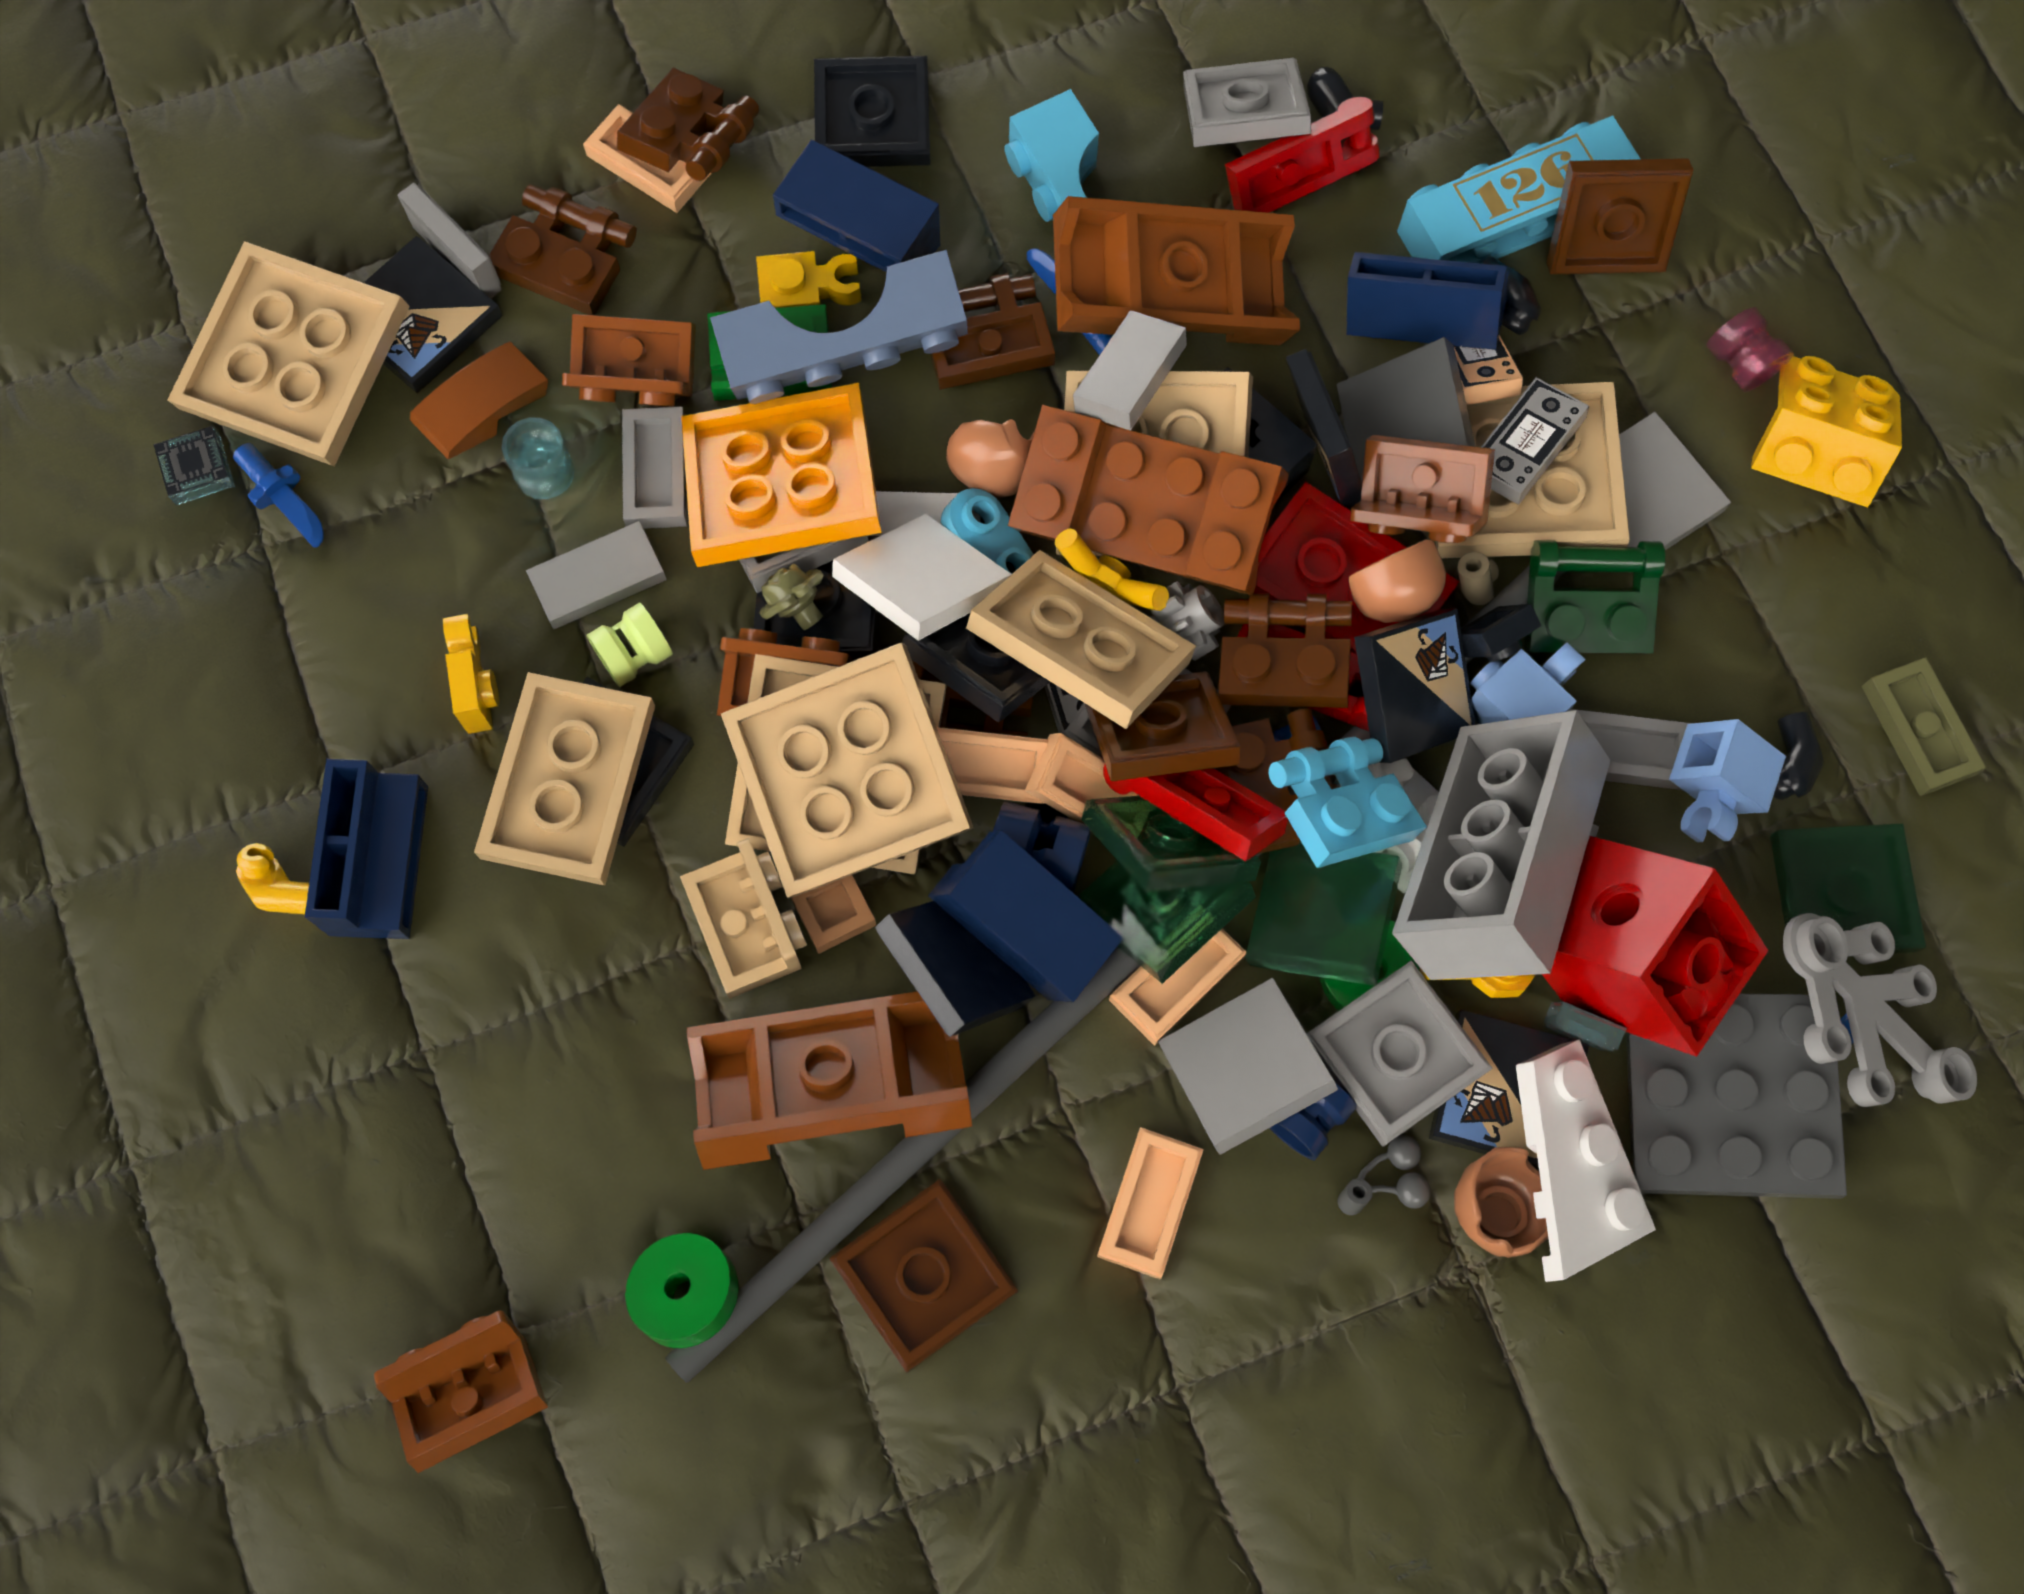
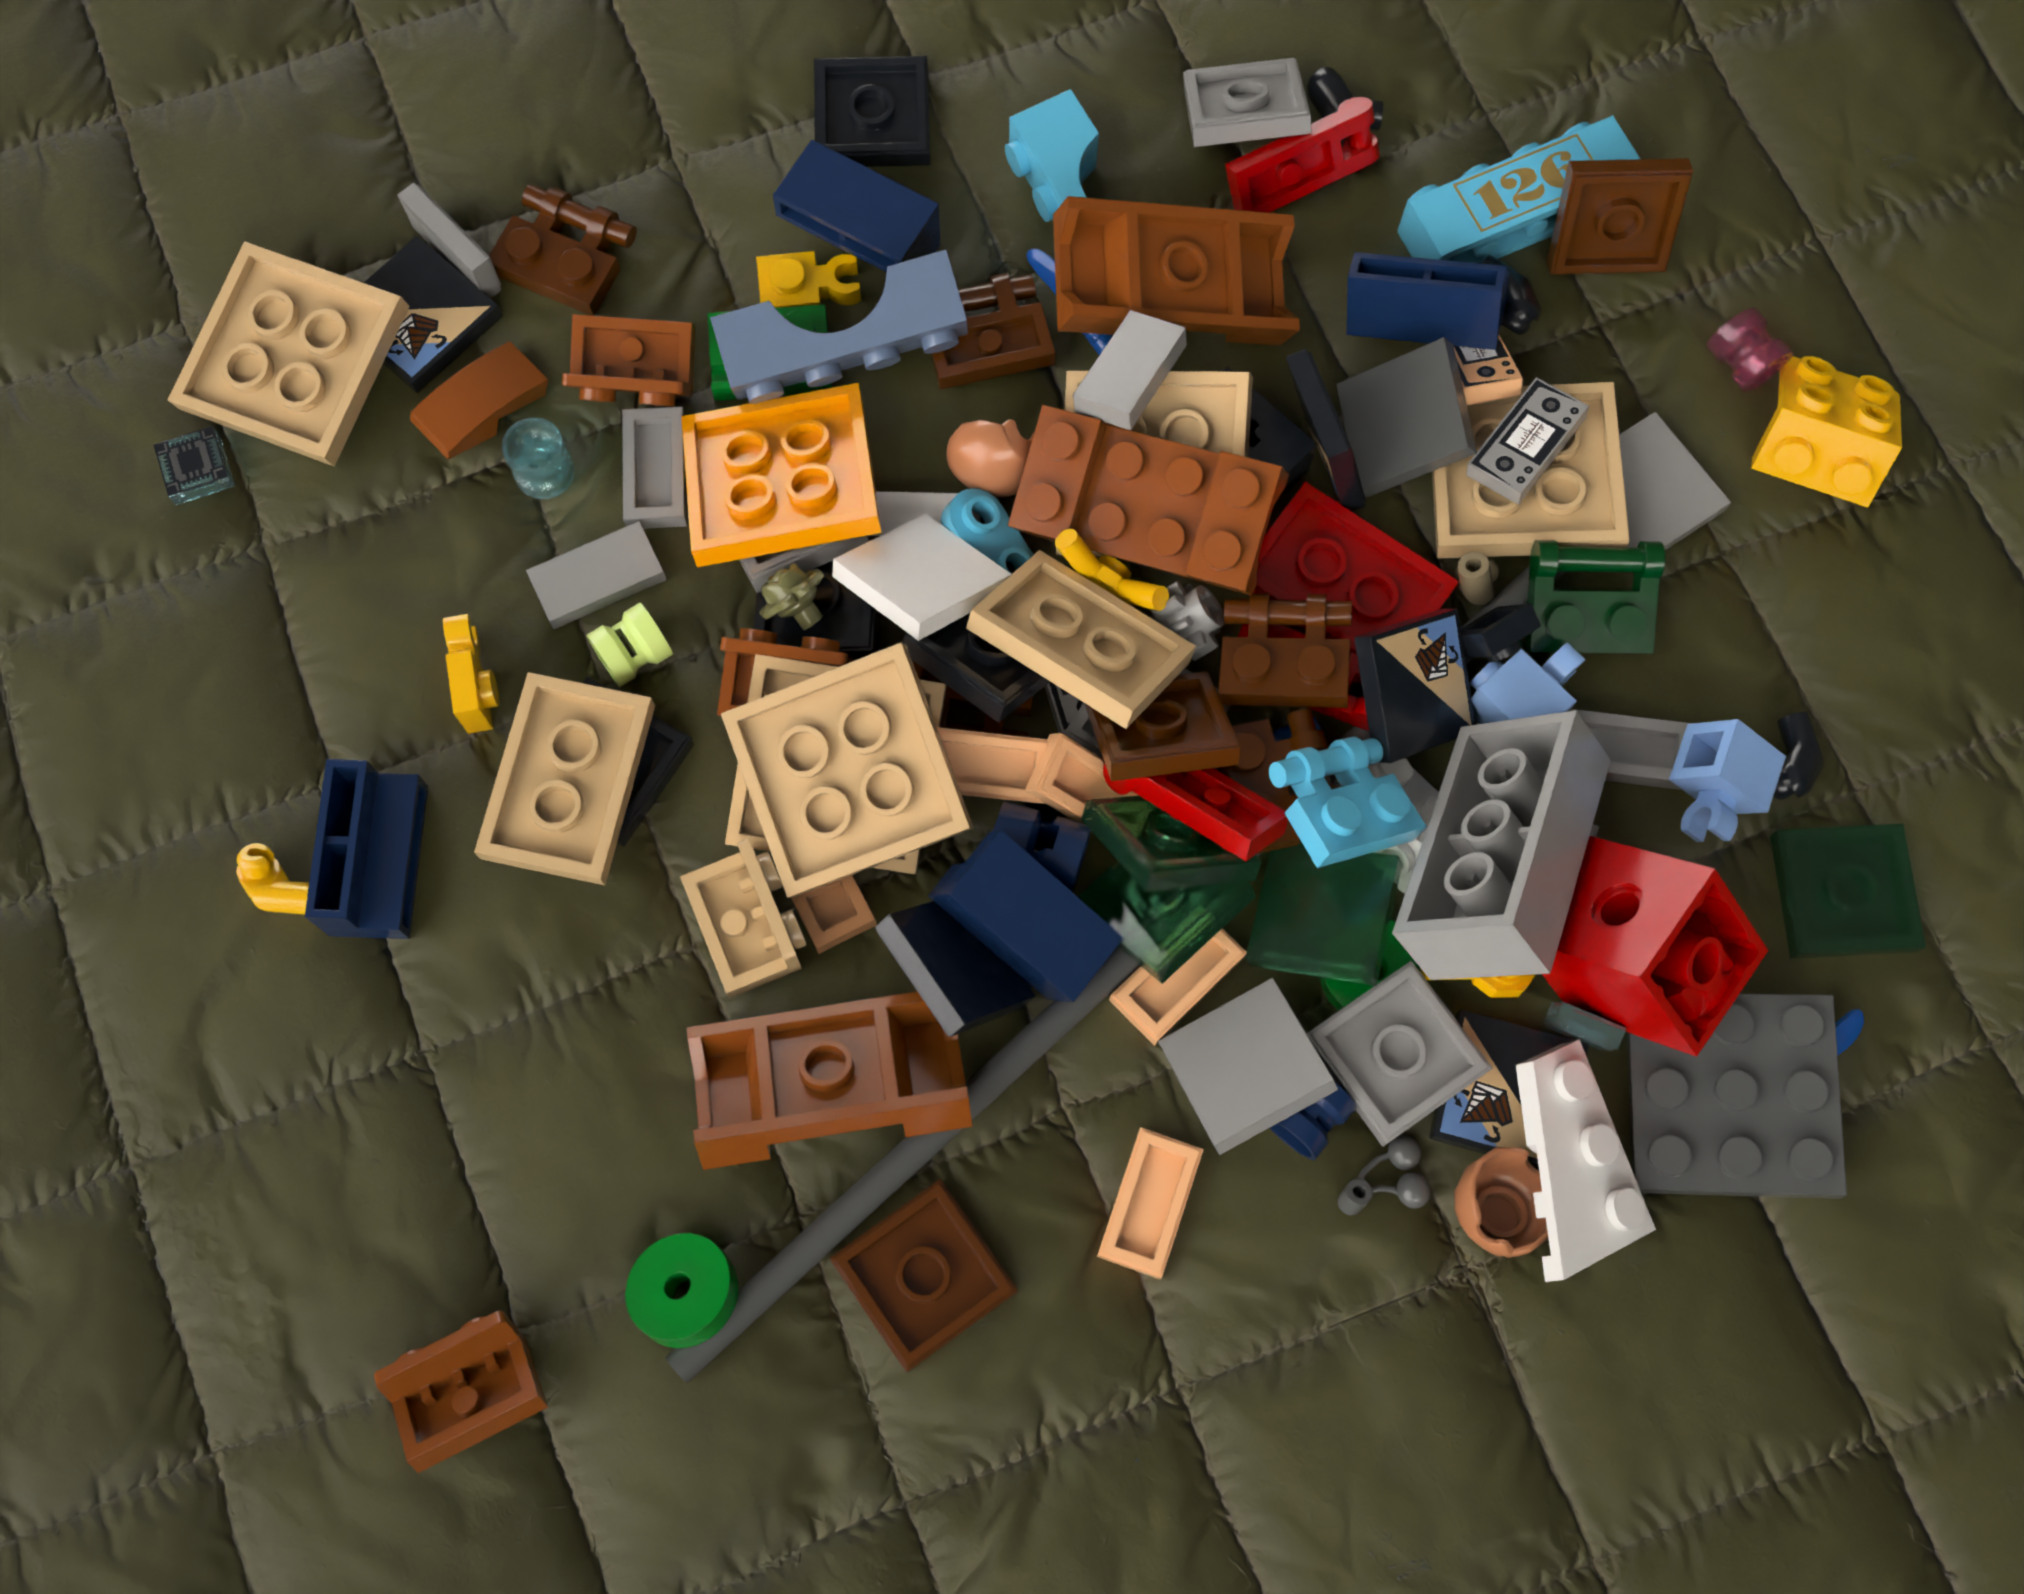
blue piece [233,443,324,548] -> none
light nougat tile [583,104,712,213] -> none
reddish brown plate [617,67,759,181] -> none
nougat hair [1349,540,1446,623] -> none
dark orange bracket [1350,435,1495,543] -> none
light grey plant [1783,913,1977,1107] -> none
olive plate [1861,657,1987,797] -> none

